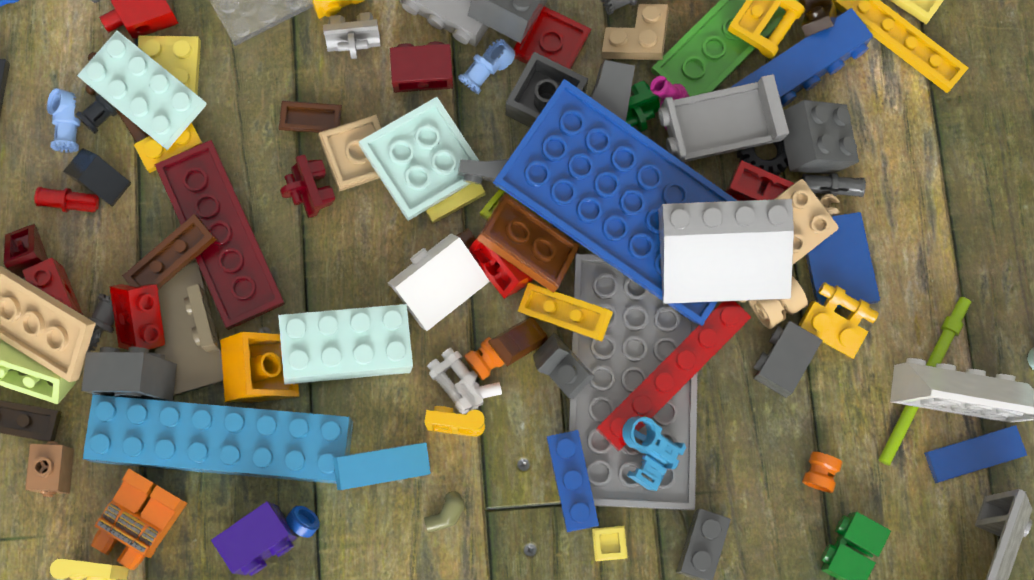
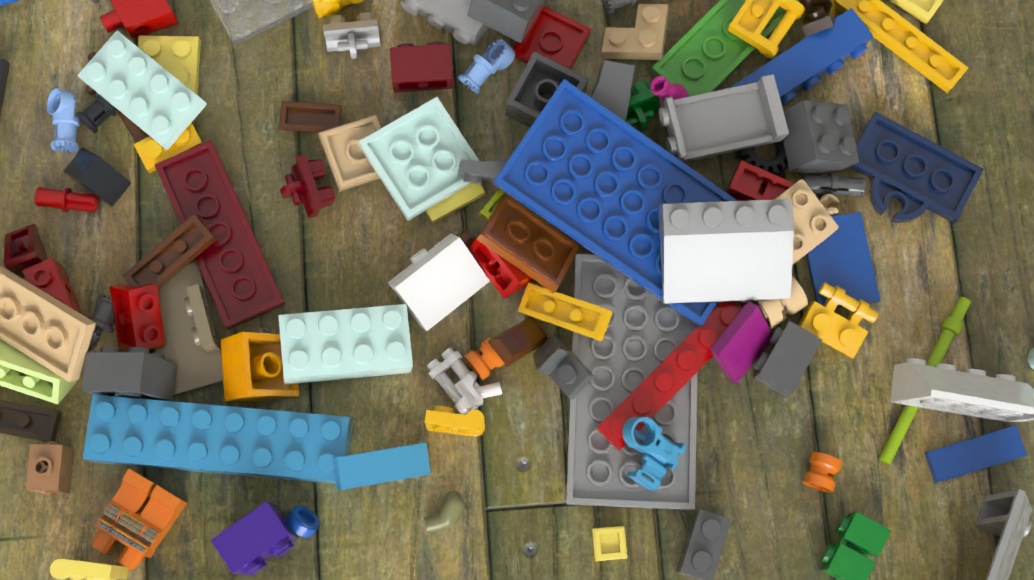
blue plate [546,430,599,533] -> none
none -> magenta tile [710,301,772,384]
none -> dark blue plate [850,111,984,223]

